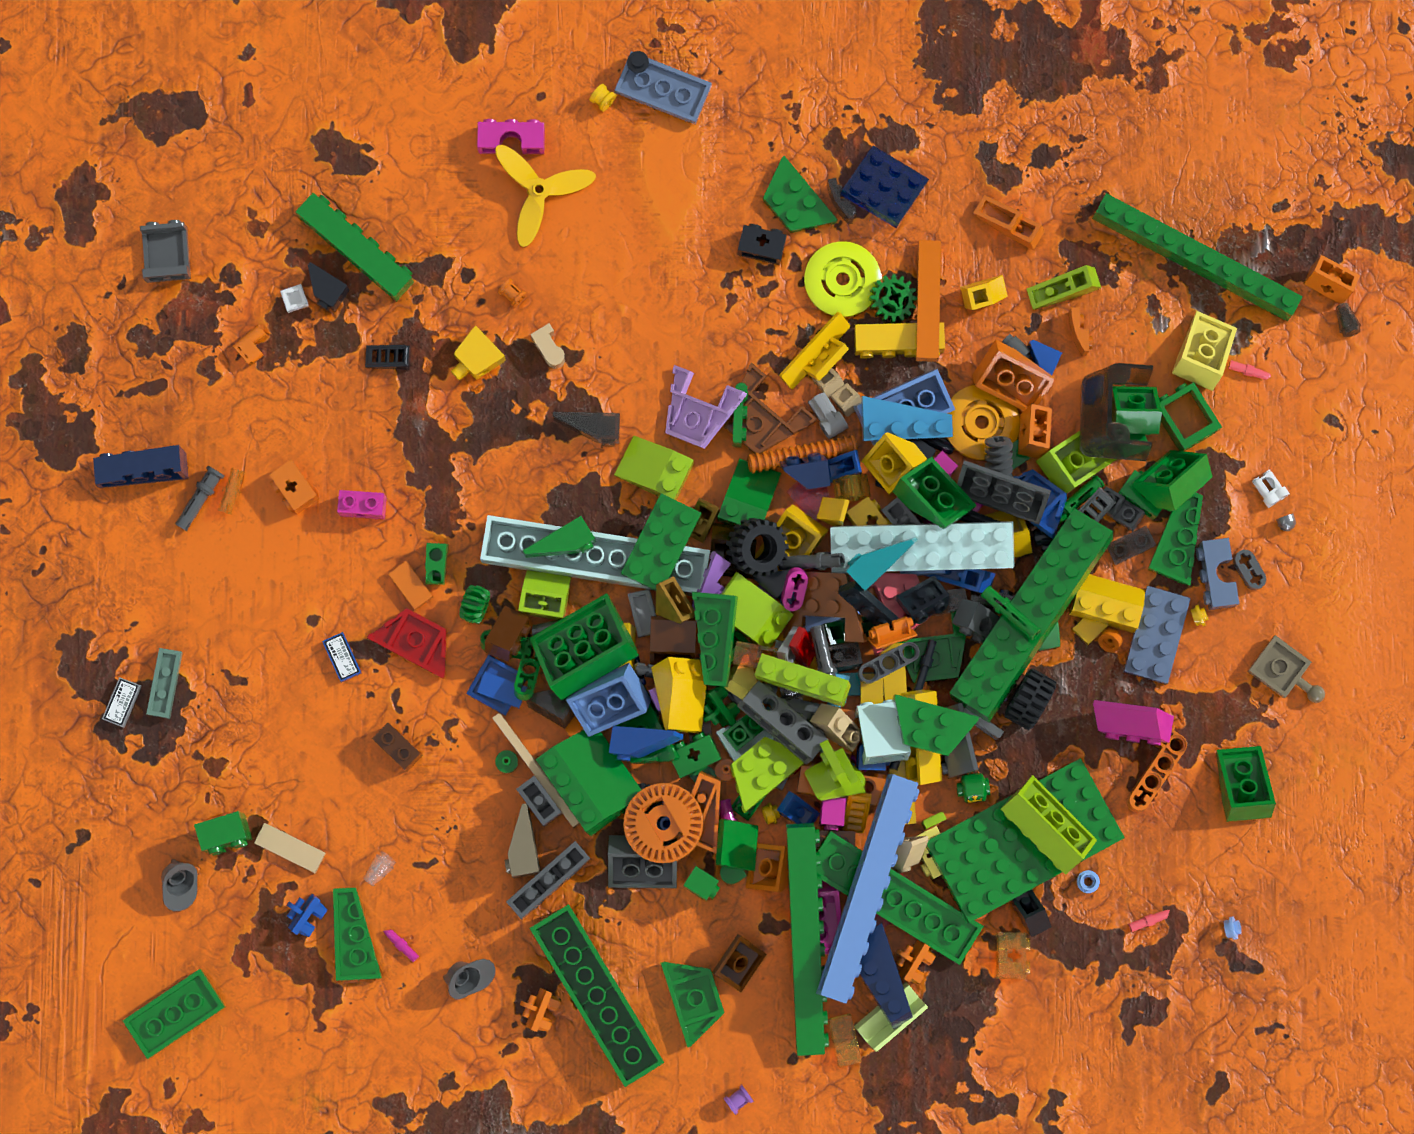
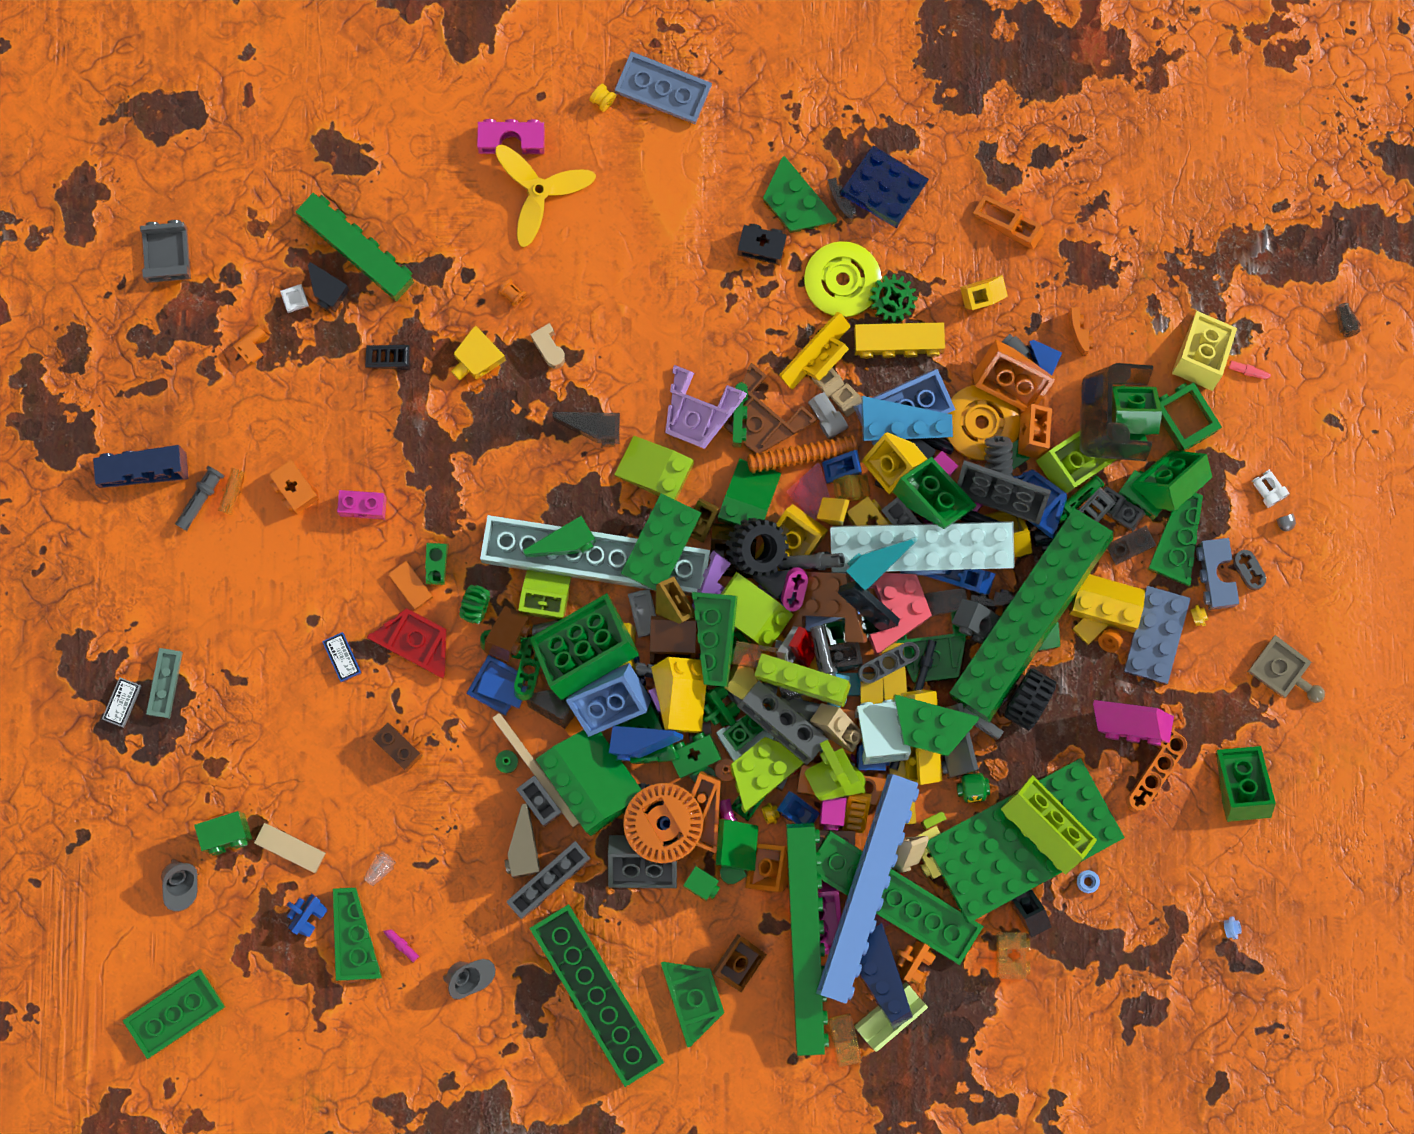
orange hips [520,988,561,1032] -> none
black plate [627,51,649,73] -> none
medium lavender bush [723,1085,754,1115] -> none
dark blue slope [780,453,830,489] -> none
orange hinge [867,616,917,649] -> none
black bracket [896,575,949,625] -> none
orange tile [916,240,941,362] -> none
green pin [981,586,1041,640] -> none
lime slope [1027,265,1101,310] -> none
green brick [1092,193,1303,321] -> none
coral piece [1128,910,1170,932] -> none
orange brick [1303,255,1360,305] -> none

